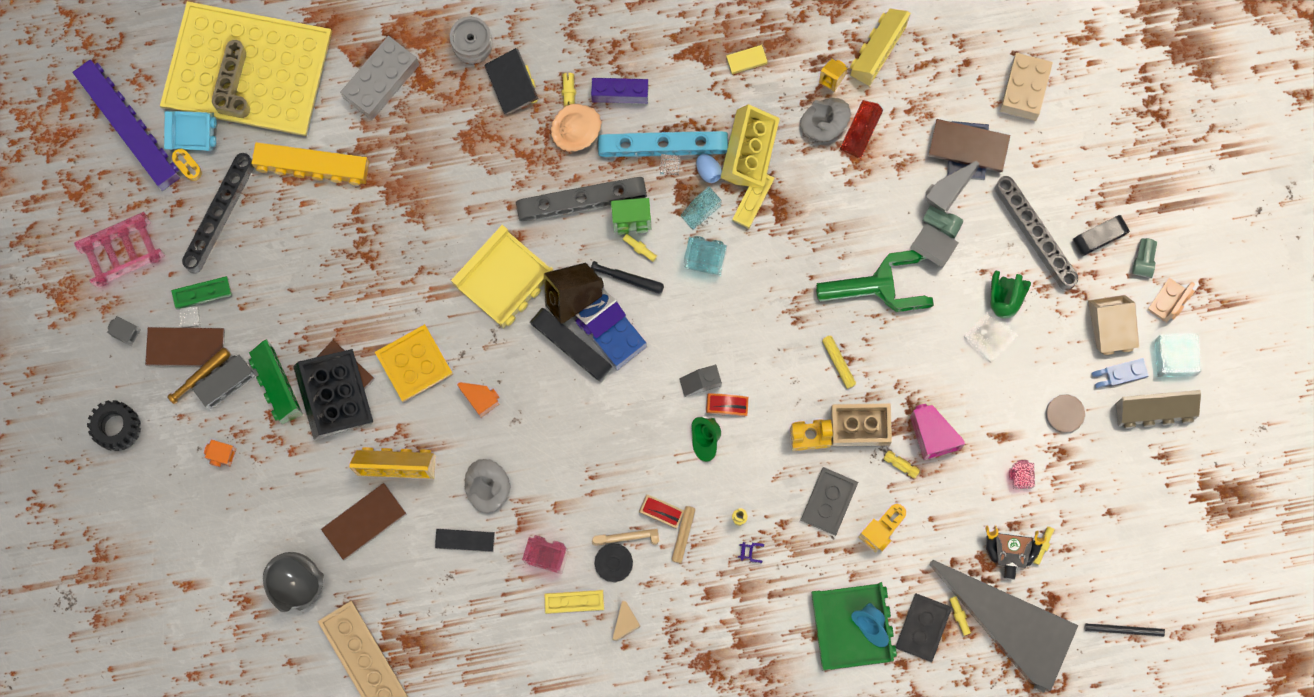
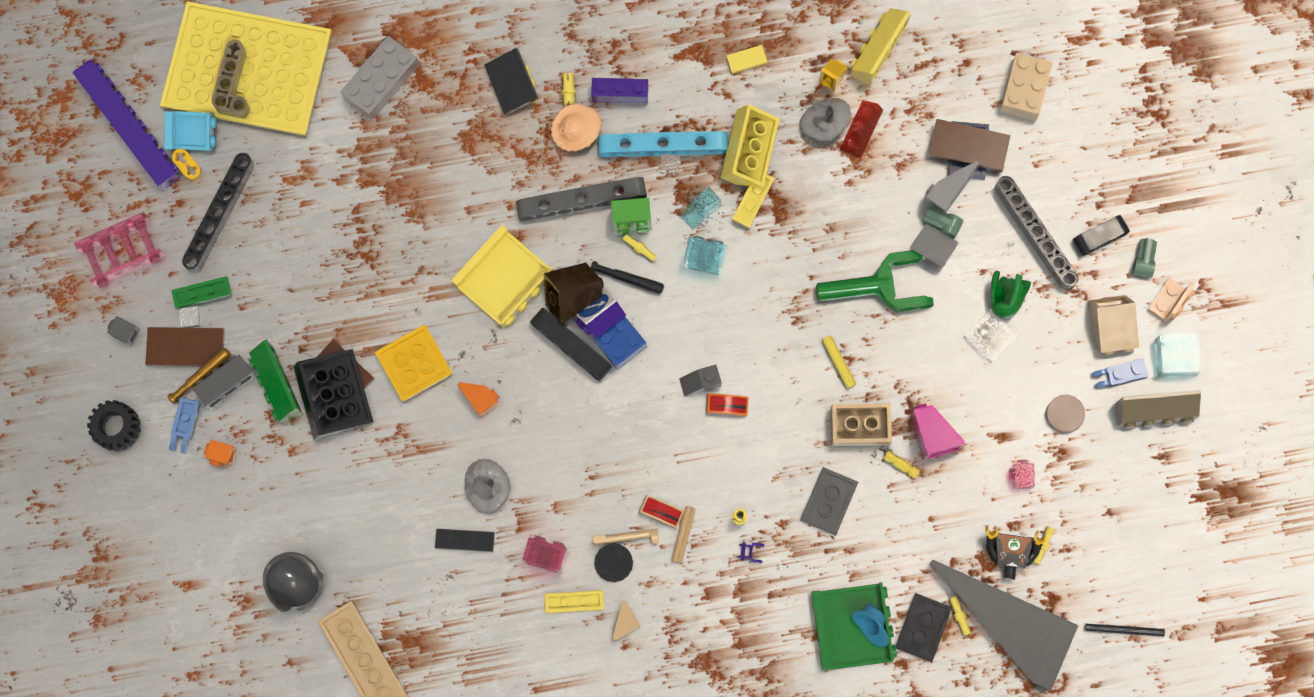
yellow brick [251,142,369,186] -> none
reddish brown tile [321,483,407,560] -> none
yellow slope [349,447,436,479] -> none
light grey wheel [449,16,493,64] -> none
green piece [691,417,721,462] -> none
light blue animal [696,154,722,183] -> none
yellow brick [790,419,833,451] -> none
yellow brick [858,504,906,553] -> none
none -> medium blue hinge [169,397,201,454]

